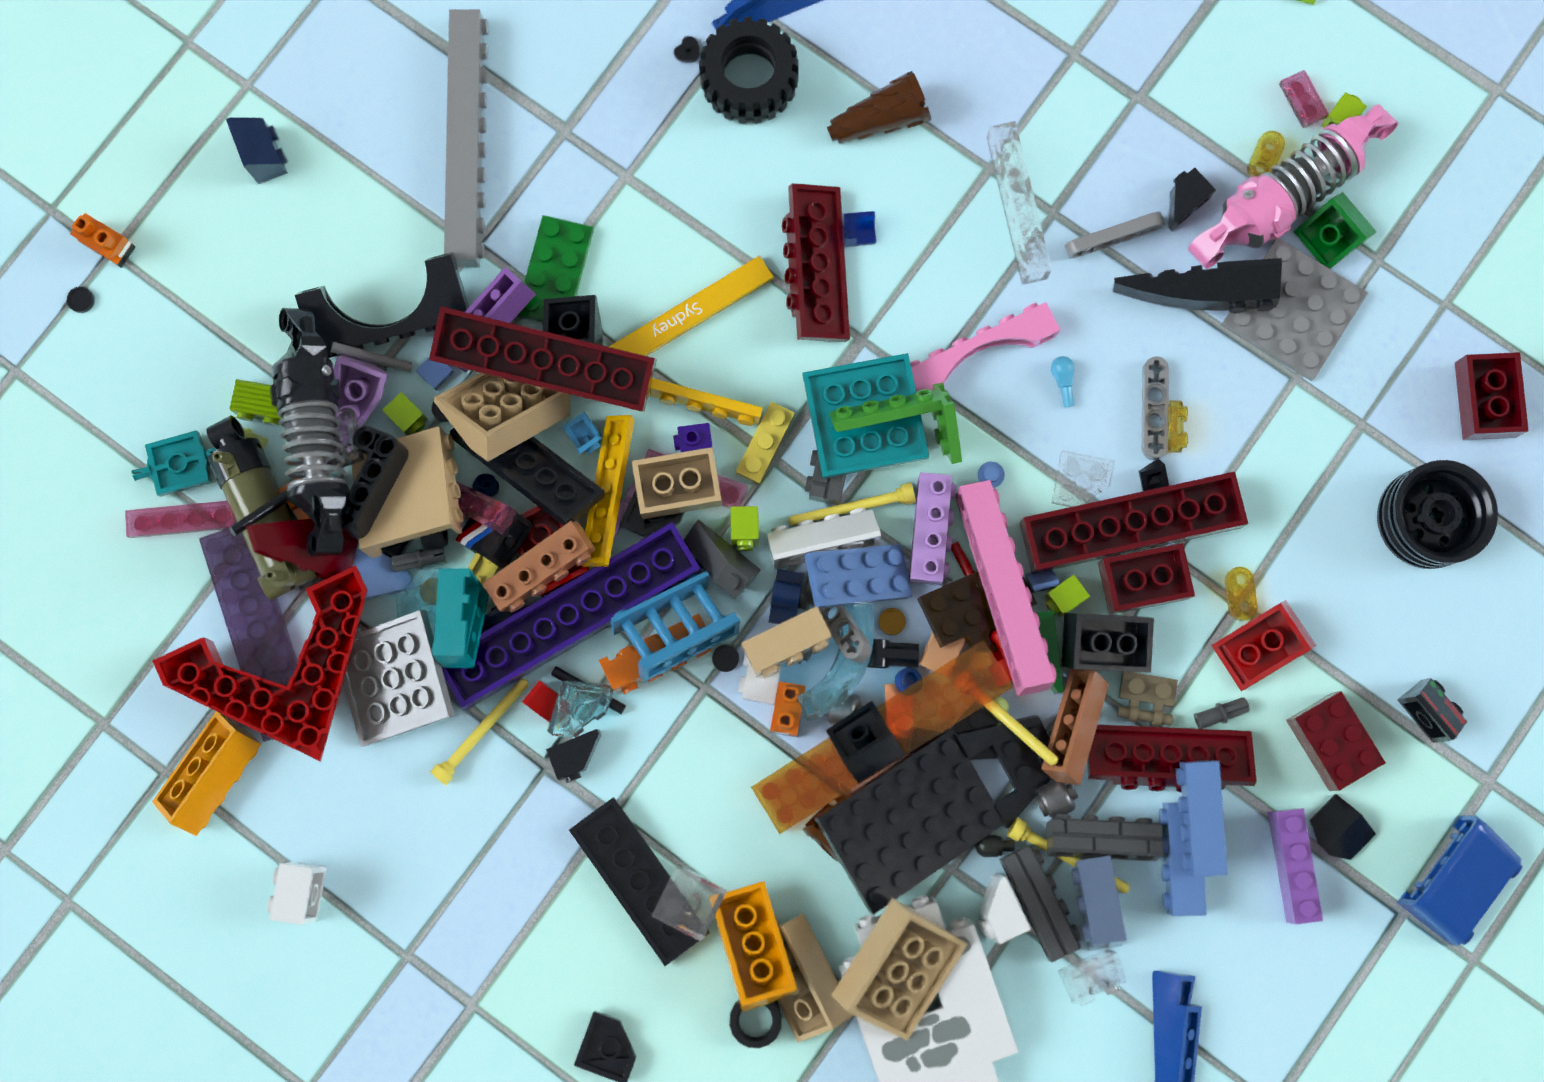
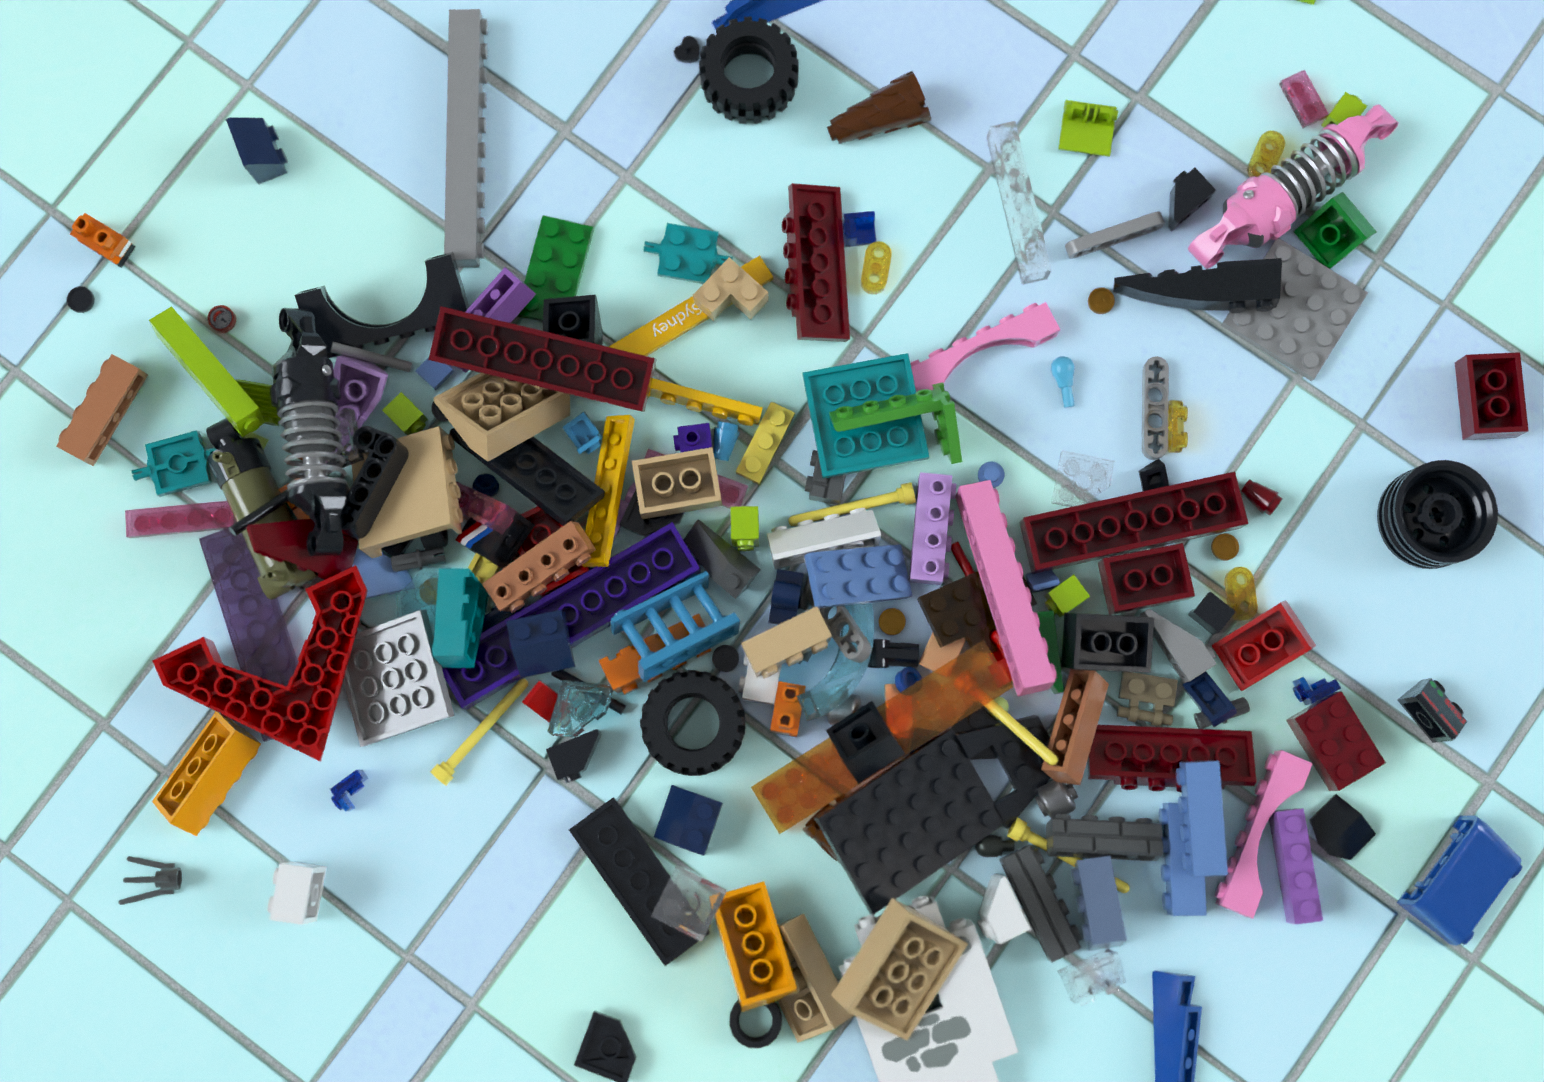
none -> nougat brick [56,354,148,466]
none -> dark grey plant [118,856,182,905]
none -> lime brick [149,306,266,437]
none -> tile [207,305,236,333]
none -> clear blue bracket [329,769,368,812]
none -> dark blue slope [506,610,576,678]
none -> black tyre [640,670,746,776]
none -> teal plate [643,223,733,284]
none -> dark blue slope [654,785,723,856]
none -> tan brick [693,257,769,321]
none -> dark azure cone [713,421,740,461]
none -> clear yellow plate [861,241,892,295]
none -> lime hinge [1058,100,1118,157]
none -> pearl gold piece [1088,287,1115,314]
none -> light grey slope [1139,609,1217,683]
none -> dark blue plate [1183,671,1237,727]
none -> black panel [1188,592,1236,635]
none -> pearl gold piece [1211,533,1239,561]
none -> bright pink arch [1215,750,1313,919]
none -> dark red cone [1240,479,1283,516]
none -> clear blue bracket [1292,677,1341,705]

